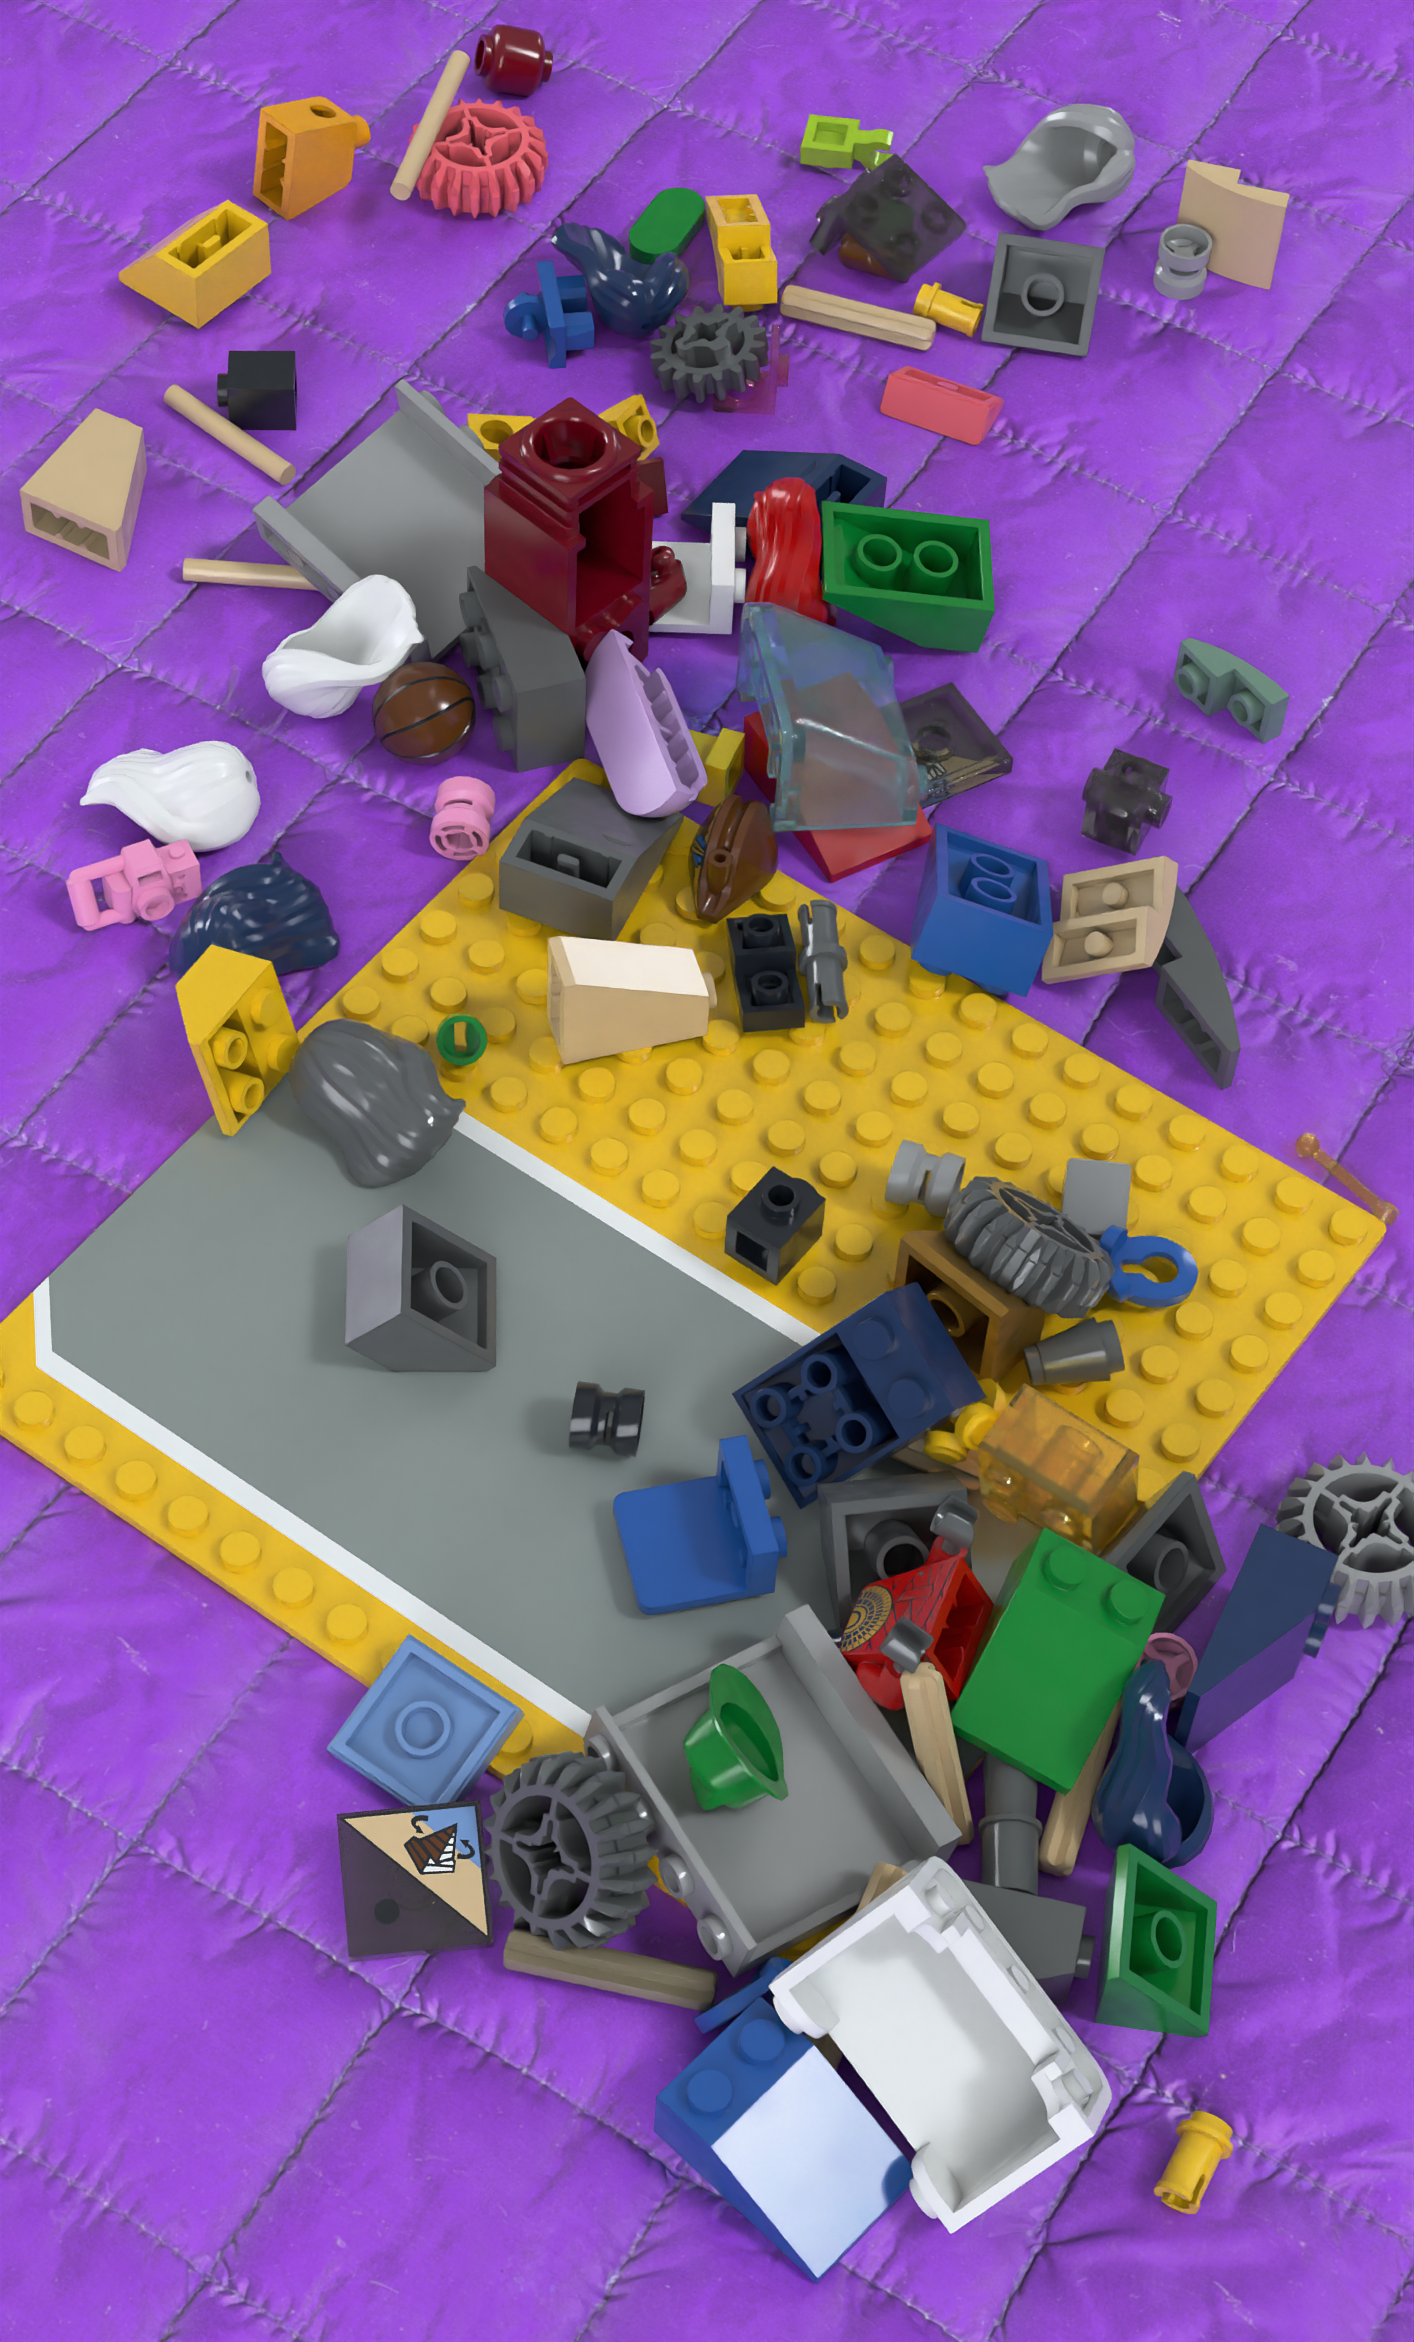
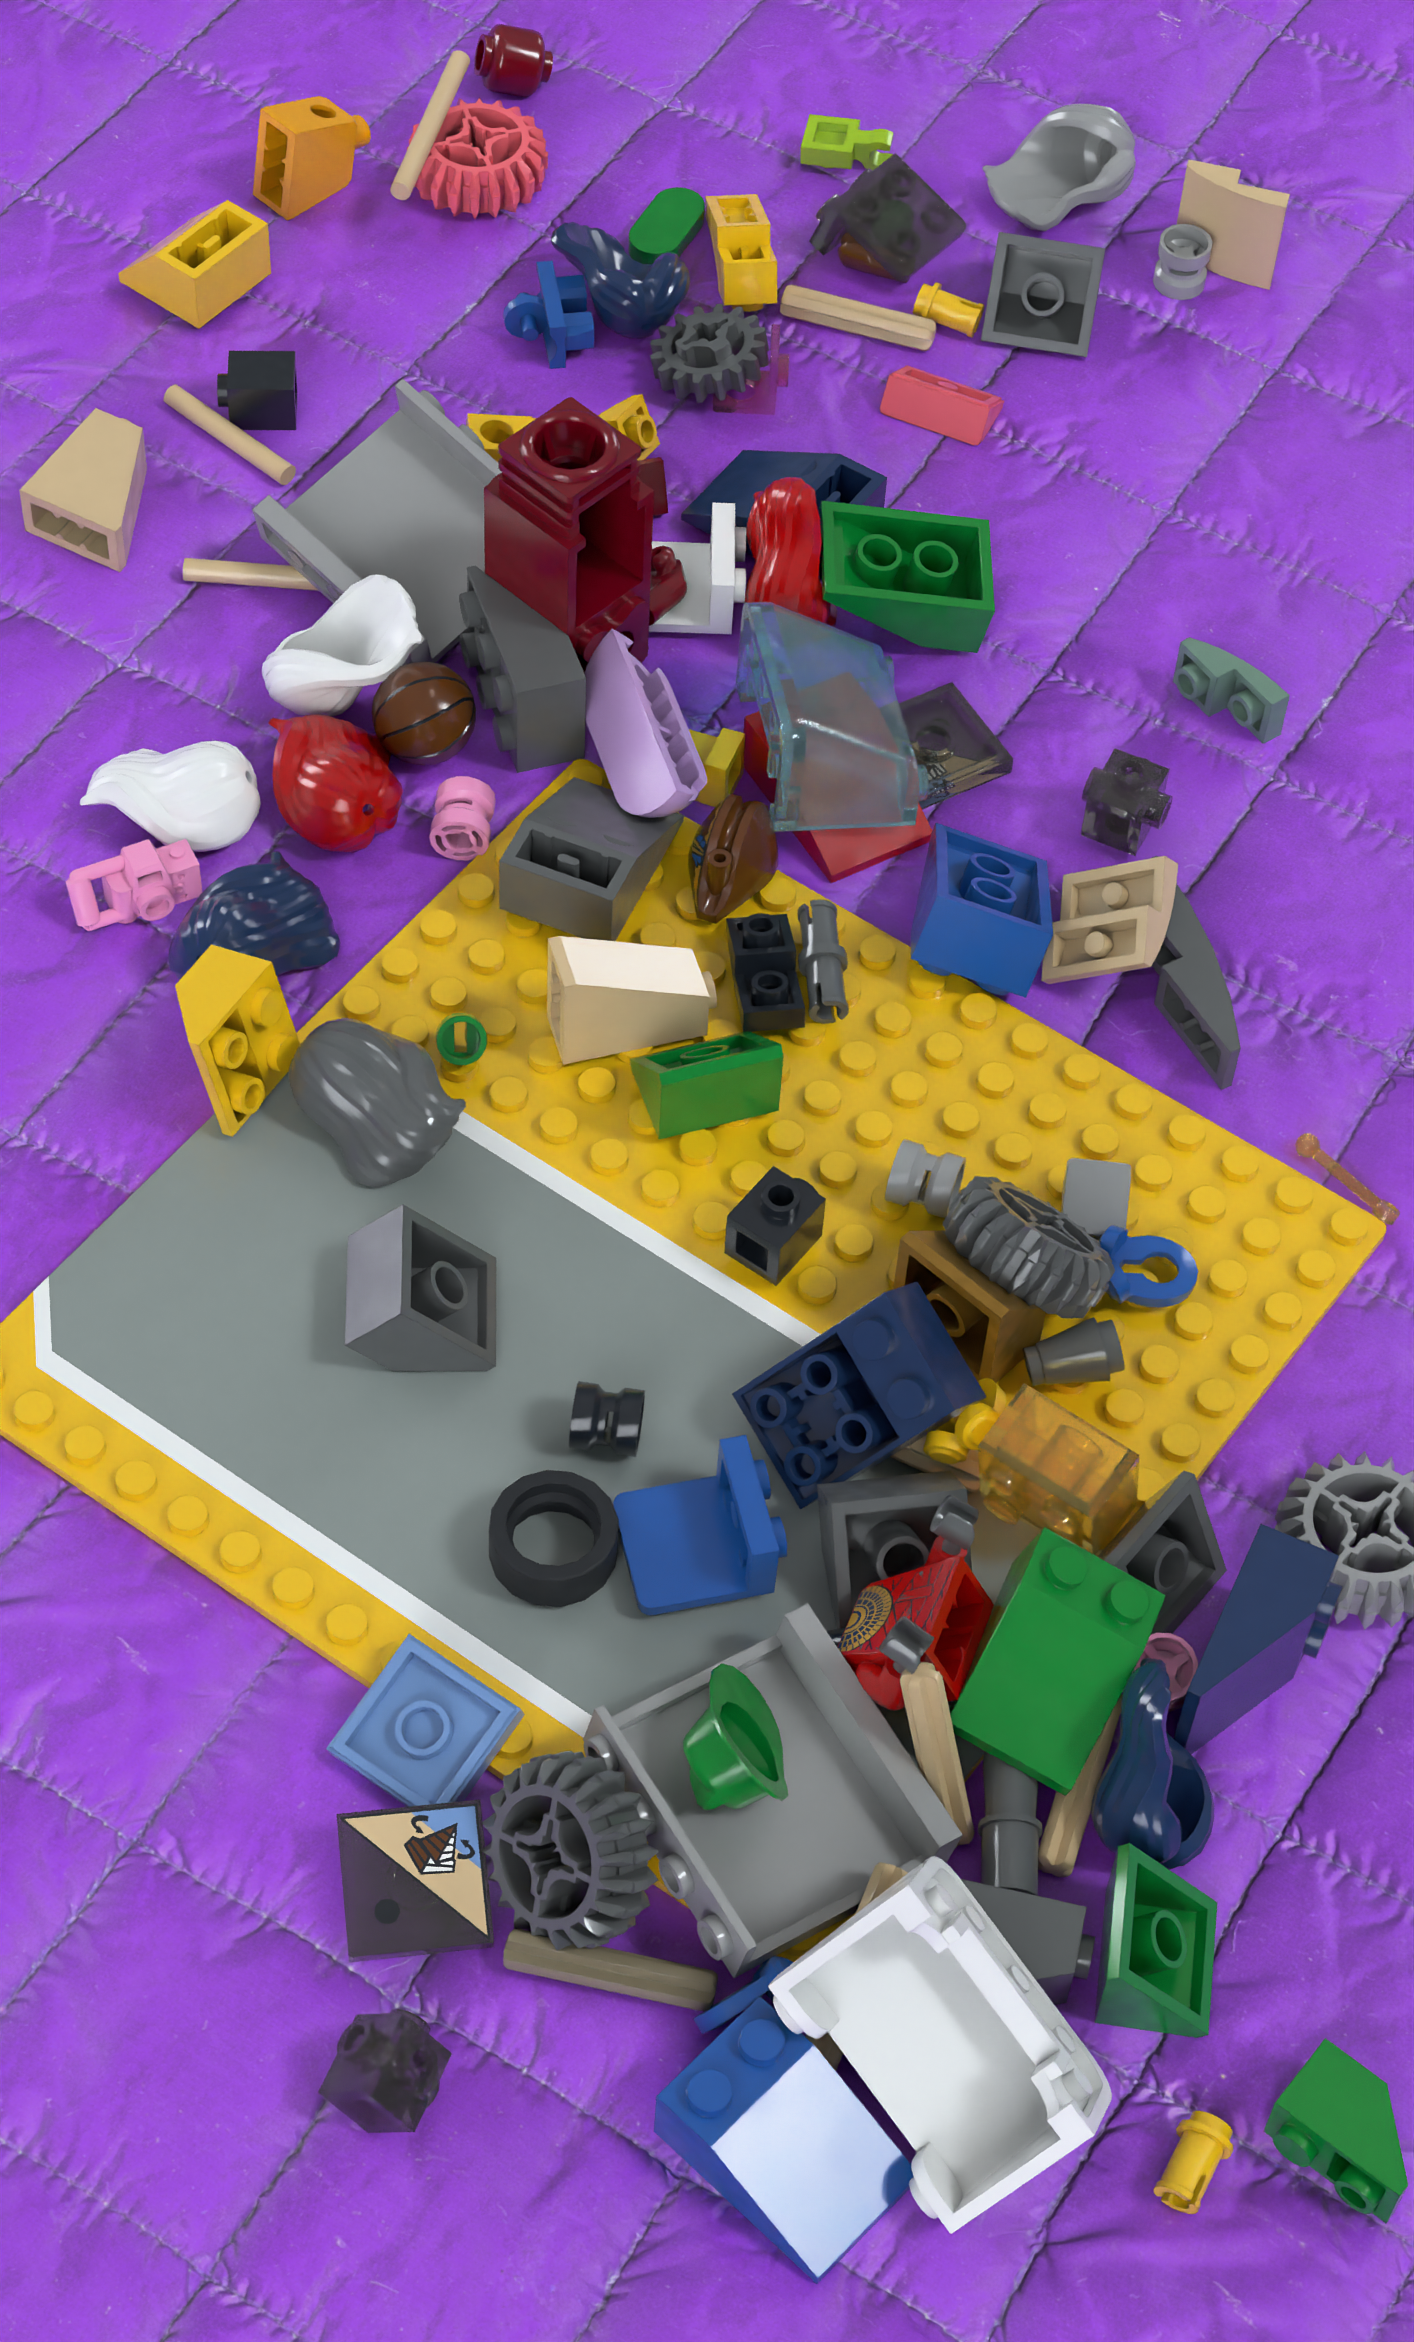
none -> red piece [268,714,403,852]
none -> clear smoke brick [318,2009,452,2133]
none -> black tyre [489,1470,619,1607]
none -> green slope [629,1031,784,1139]
none -> green slope [1264,2038,1408,2224]

